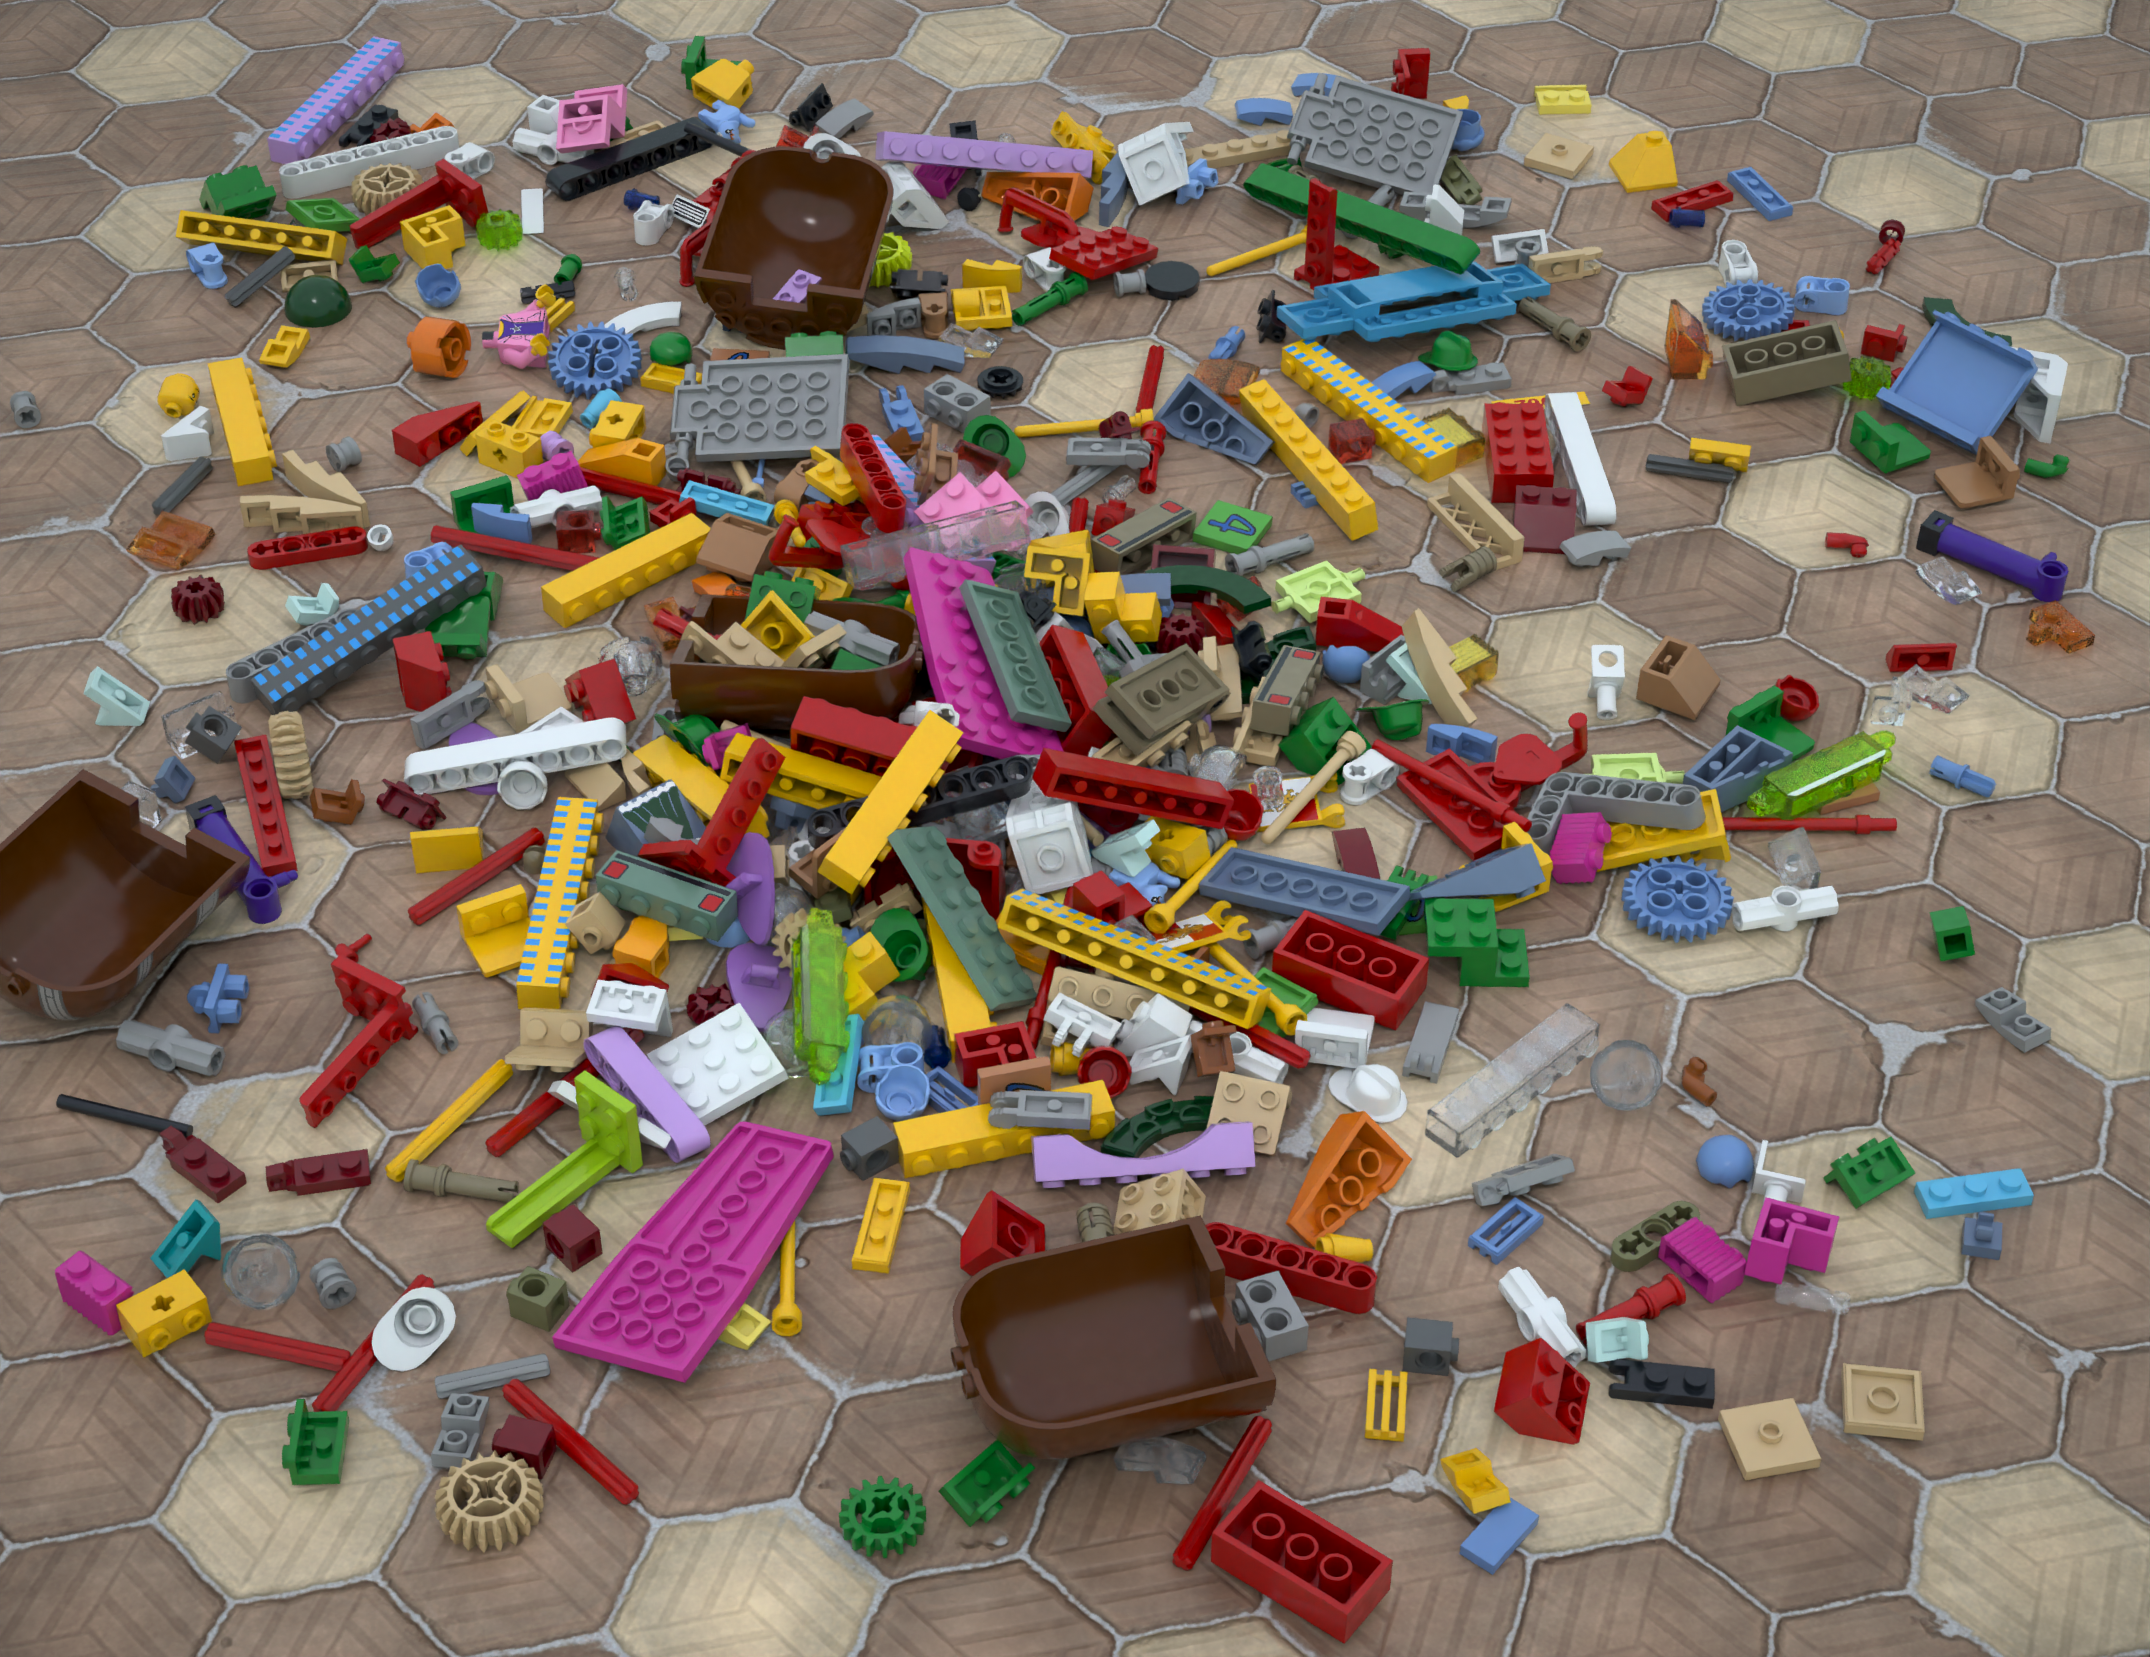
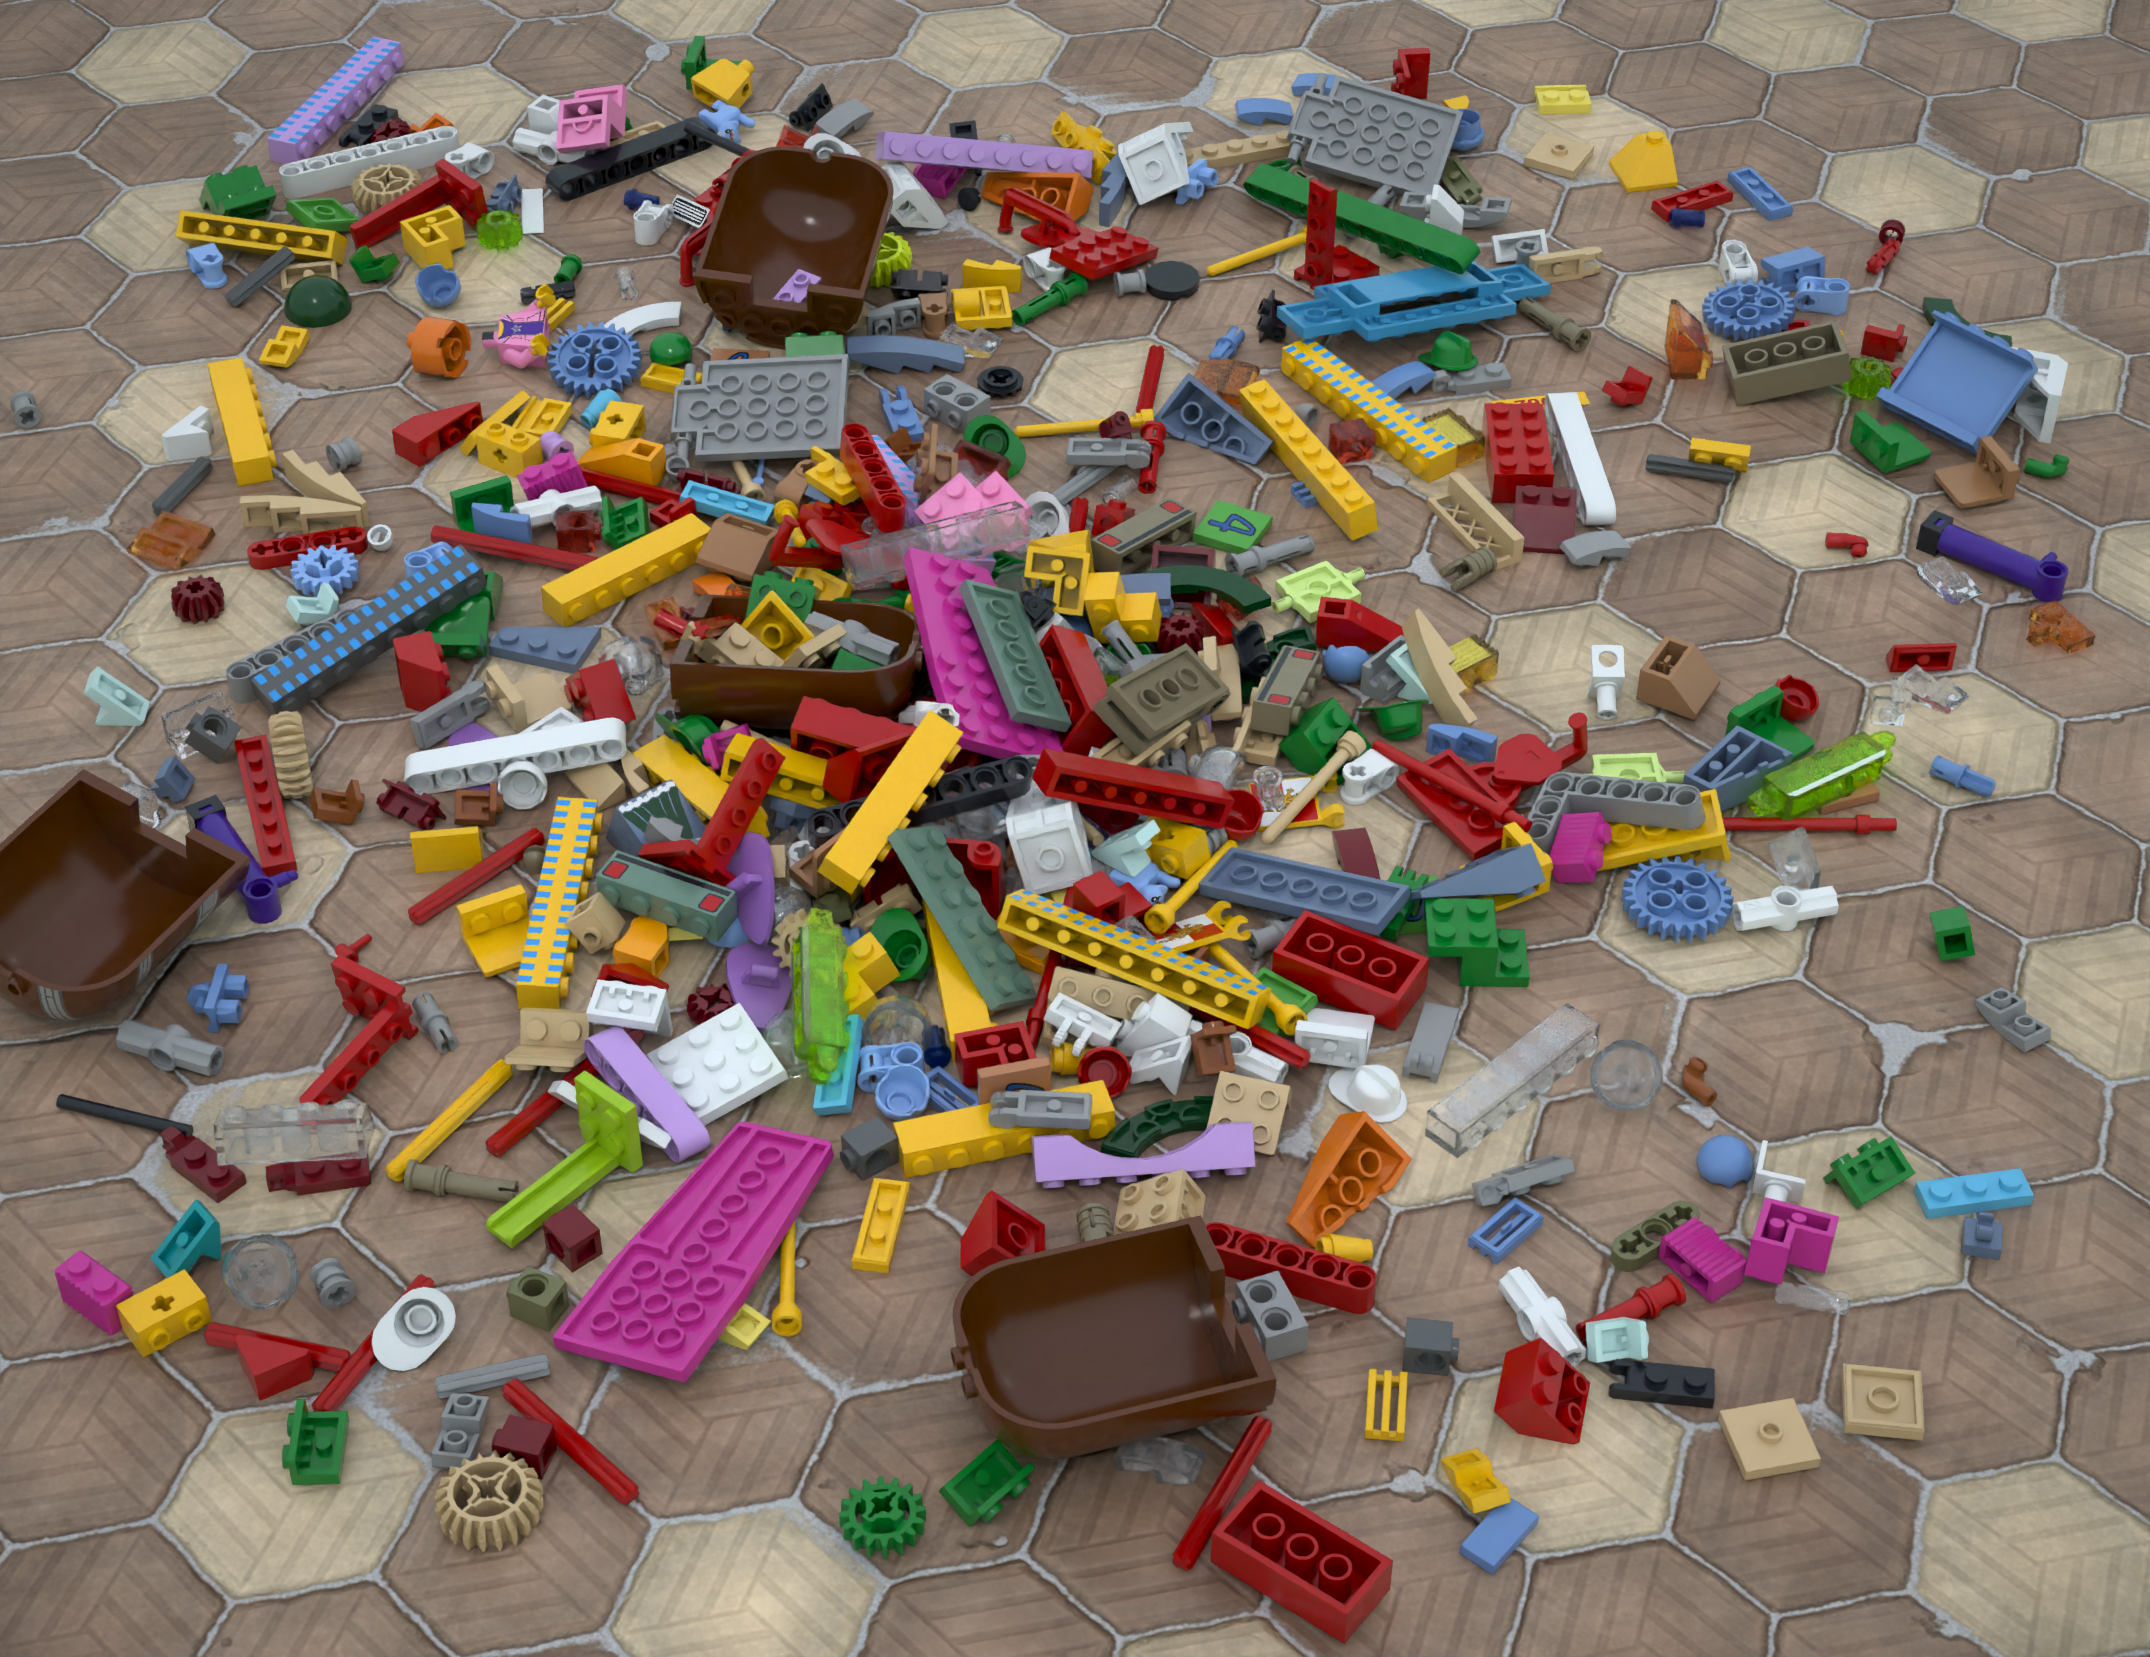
yellow head [157,373,200,418] -> none
none -> clear slope [213,1100,375,1165]
none -> red slope [235,1333,314,1401]
none -> light blue gear [290,545,360,597]
none -> dark orange bracket [454,783,503,826]
none -> sand blue hinge [486,175,522,227]
none -> sand blue wing [489,627,602,674]
none -> red axle [691,614,742,640]
none -> red slope [822,732,910,803]
none -> medium blue hinge [1761,247,1825,292]

